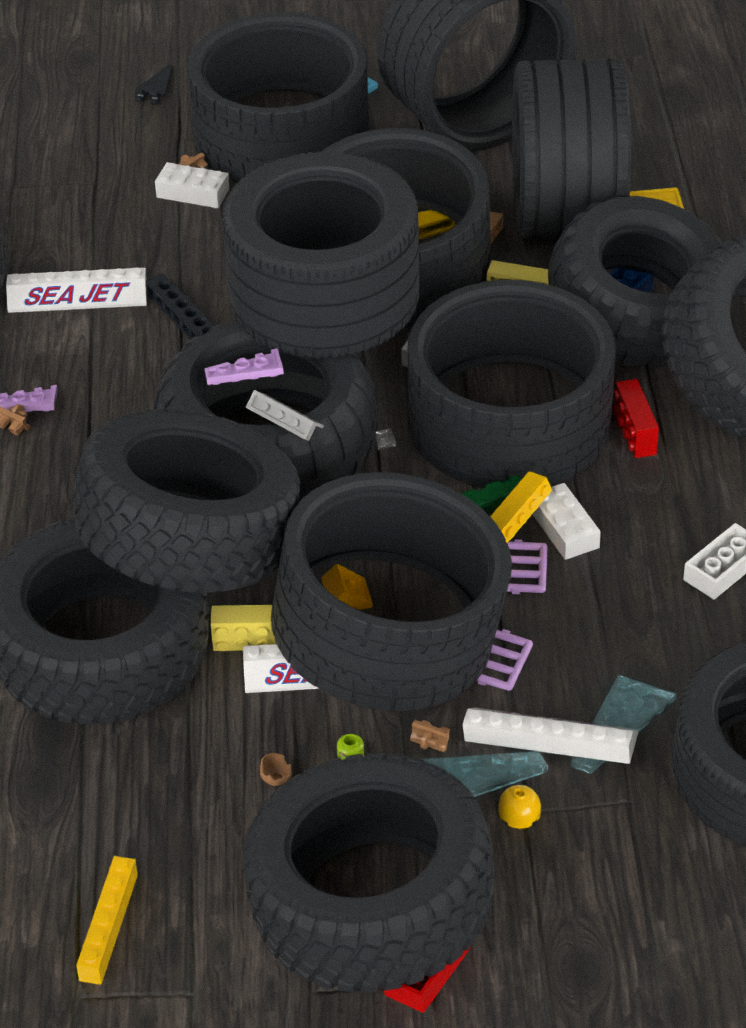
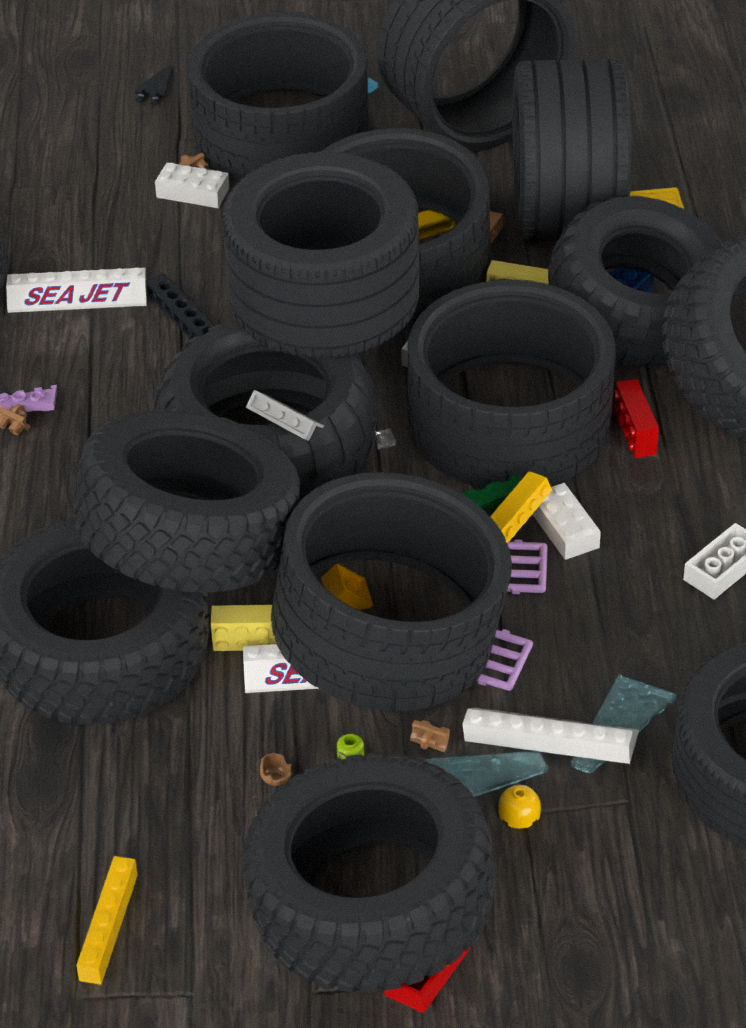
lavender wing [204,348,284,385] -> none

